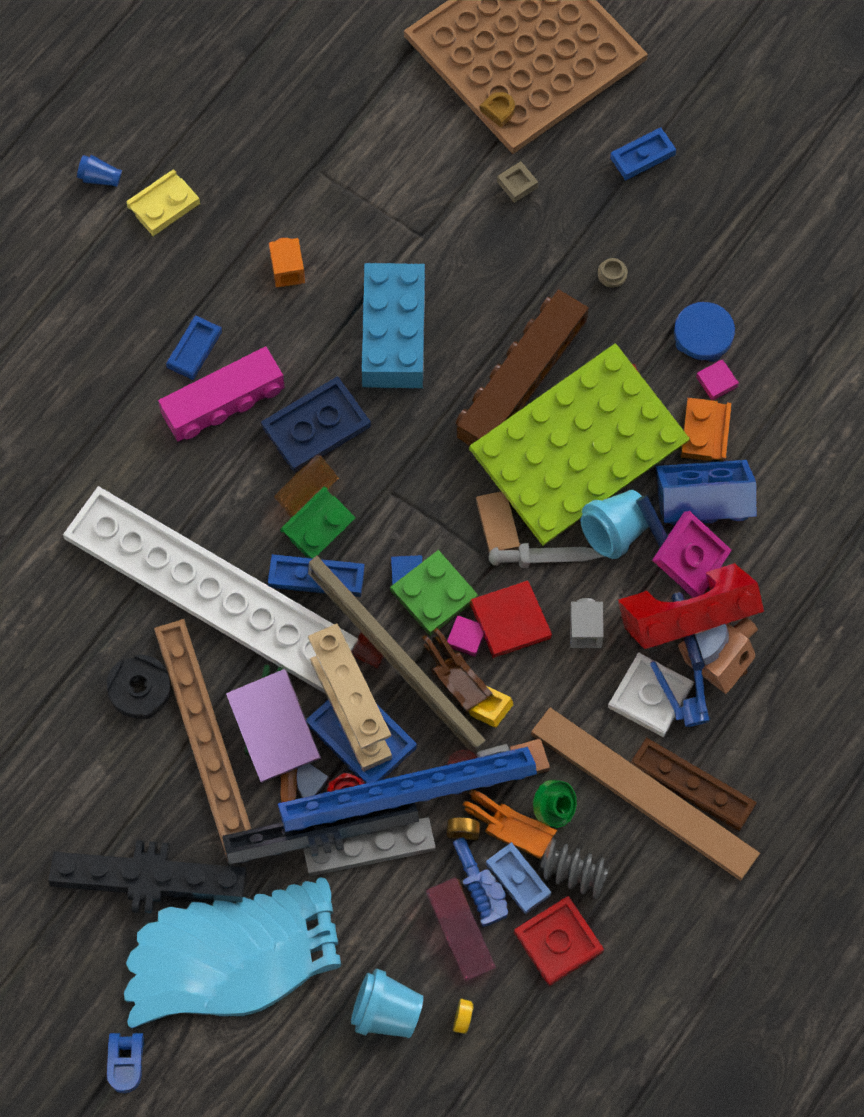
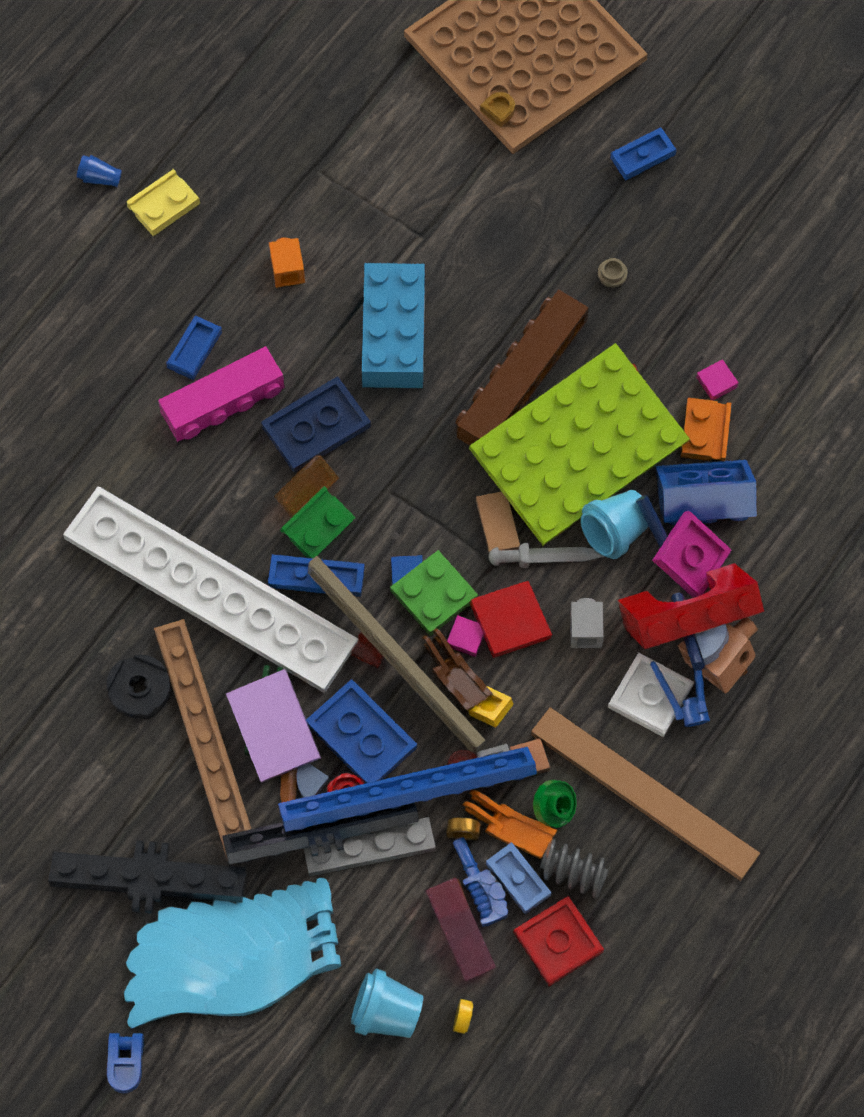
tan fence [308,623,392,772] -> none
dark tan plate [497,161,538,203] -> none
reddish brown tile [630,737,757,831] -> none
blue tile [674,302,735,362] -> none

